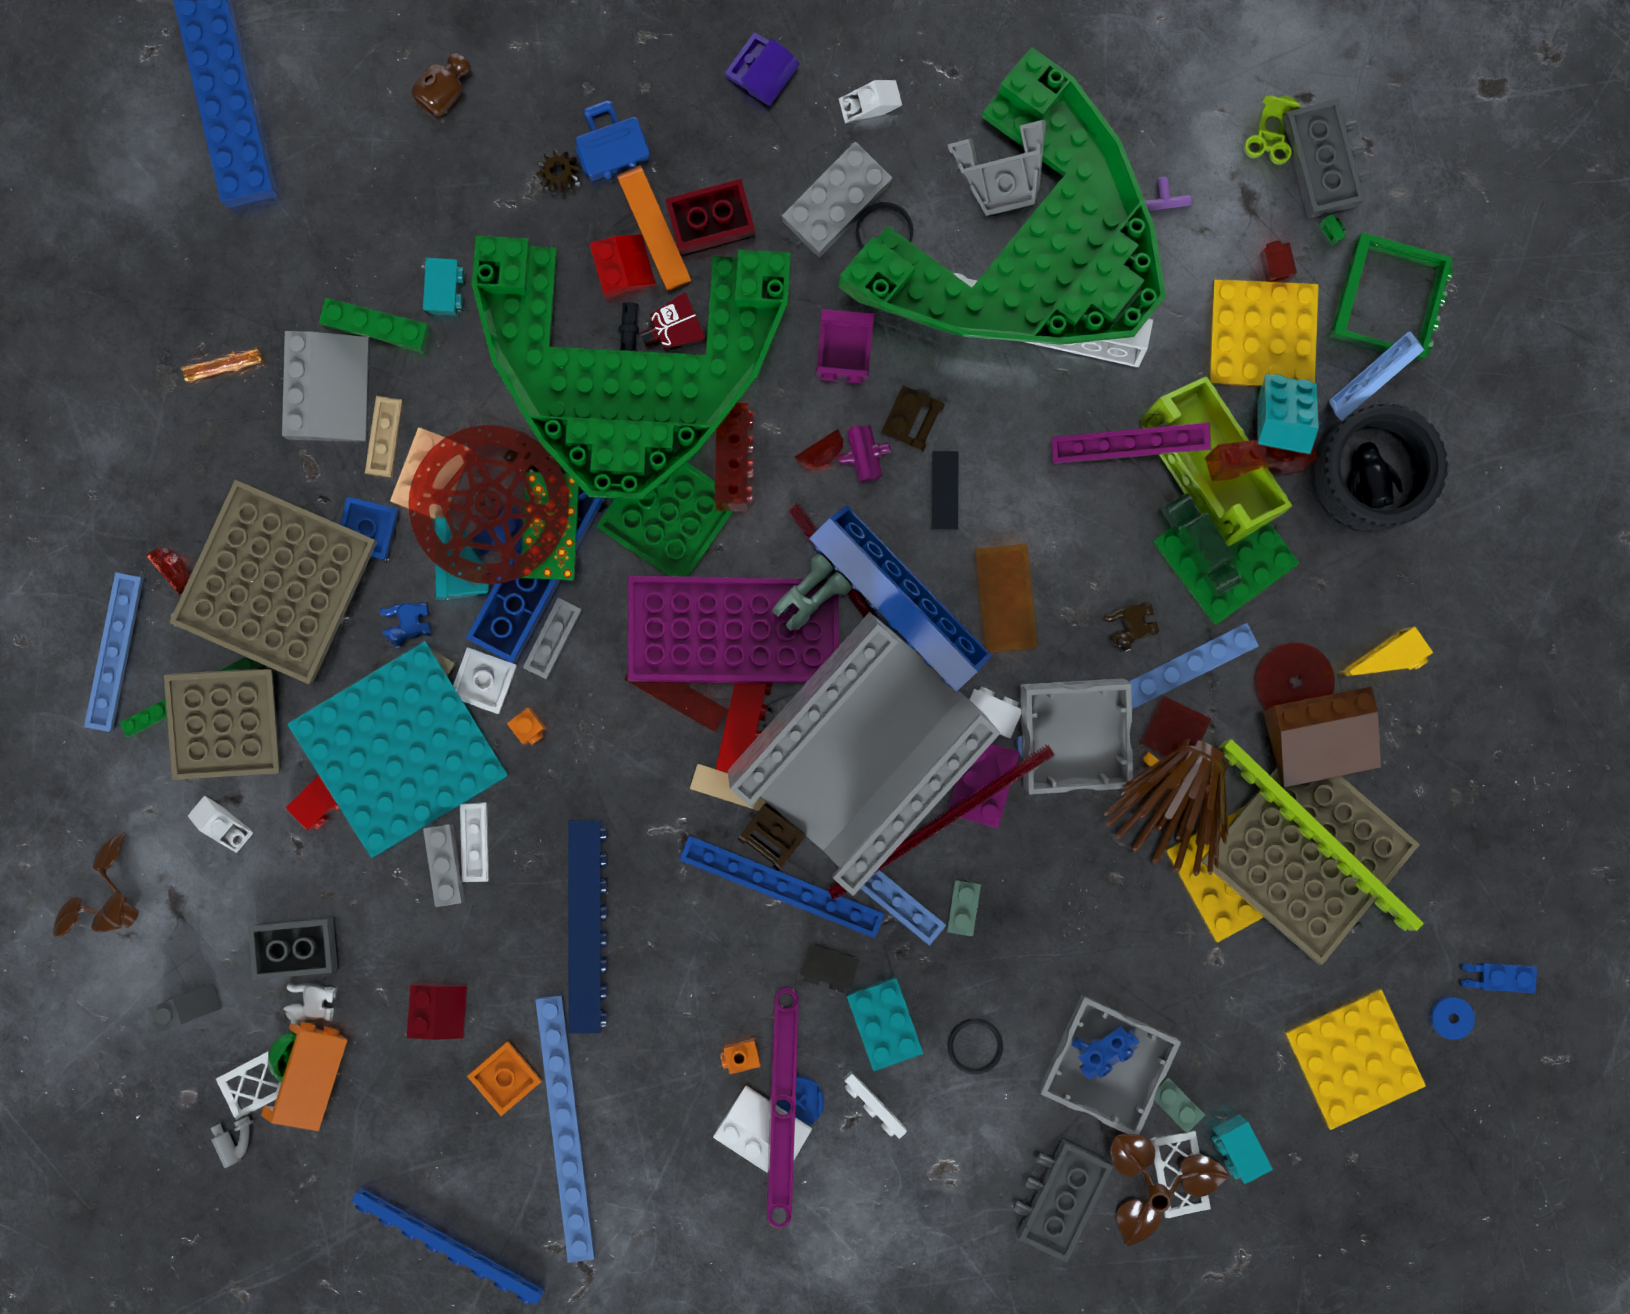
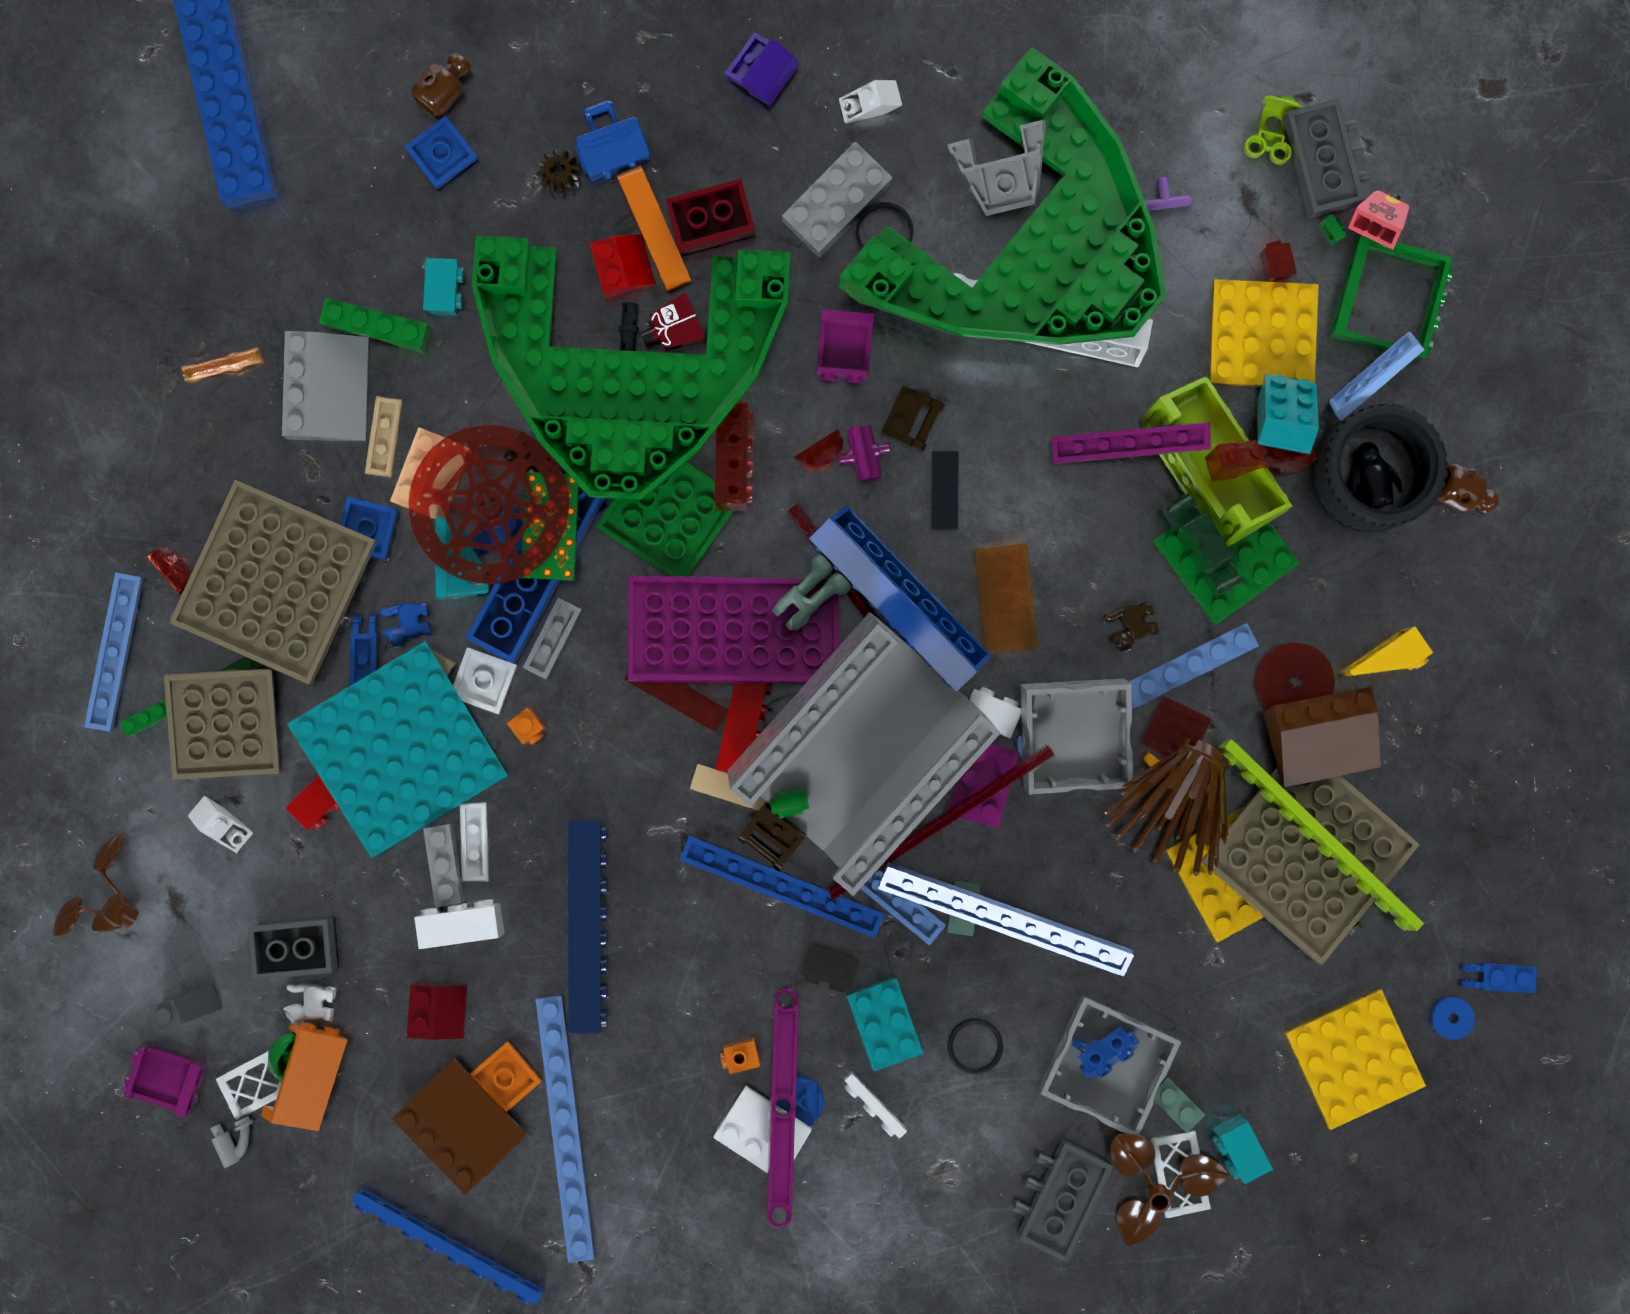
none -> magenta panel [123,1044,207,1117]
none -> blue hinge [349,613,378,686]
none -> reddish brown slope [392,1058,527,1195]
none -> blue plate [404,115,478,190]
none -> white brick [414,899,505,949]
none -> green brick [769,787,809,819]
none -> plate [878,862,1134,976]
none -> coral torso [1348,191,1409,250]
none -> reddish brown piece [1436,464,1499,514]

